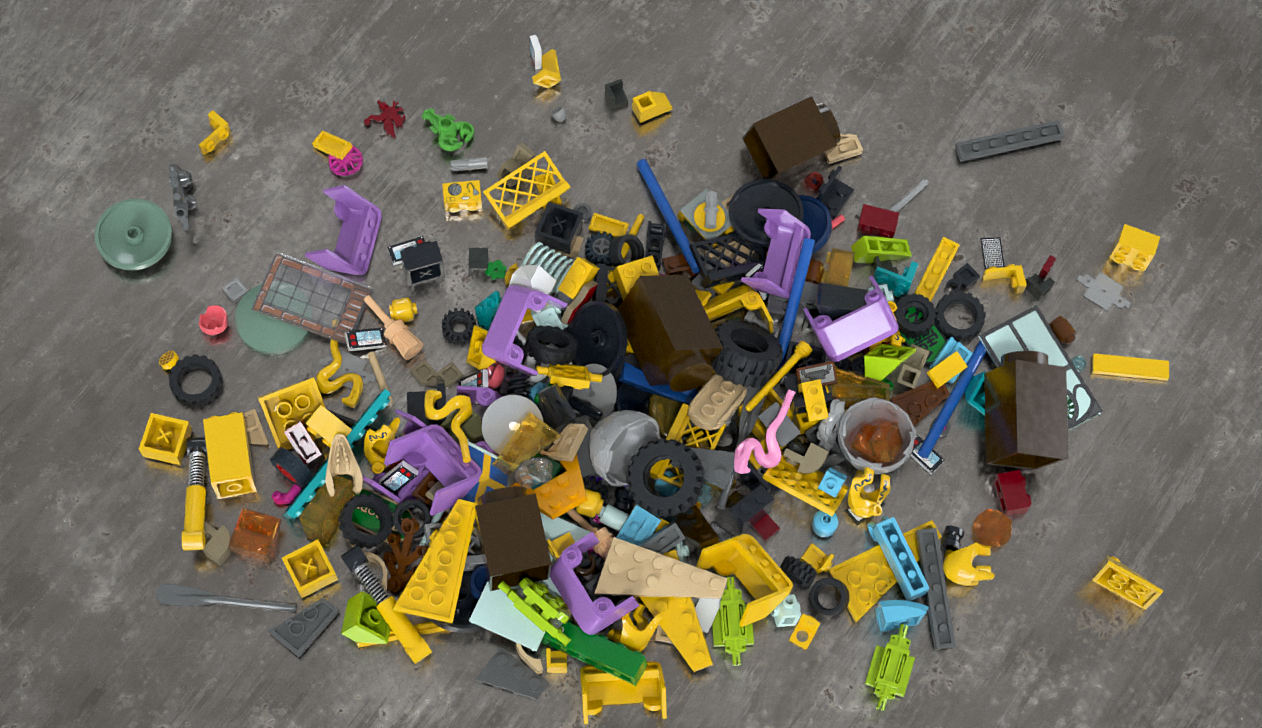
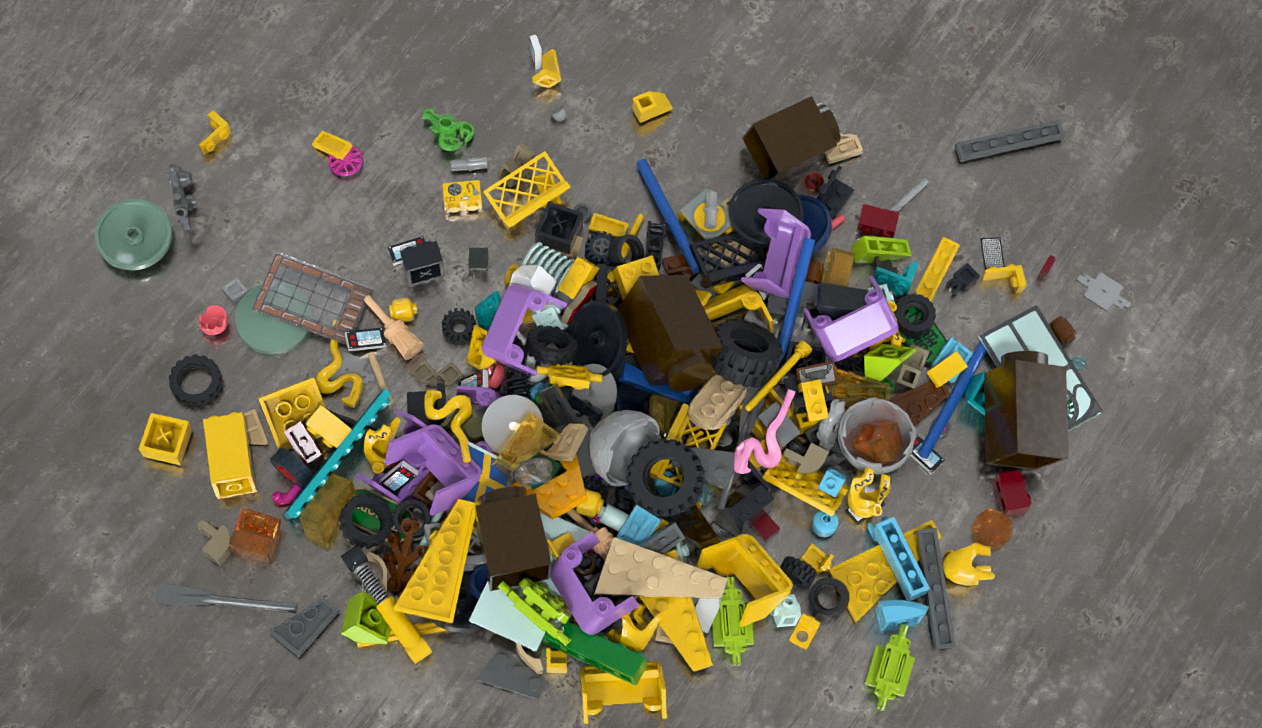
yellow tile [159,350,179,370] -> none
yellow piece [182,437,208,551] -> none
yellow brick [282,540,338,598] -> none
medium lavender windscreen [305,185,382,275] -> none
tan animal [326,434,363,497] -> none
dark red piece [364,100,406,138] -> none
green plant [485,260,507,280] -> none
pearl dark grey panel [605,79,628,110] -> none
black tyre [935,291,986,342] -> none
black wheel [940,525,965,551] -> none
pearl dark grey panel [1025,274,1055,301] -> none
yellow tile [1092,353,1169,381] -> none
yellow slope [1092,555,1163,610] -> none
yellow brick [1109,224,1160,271] -> none

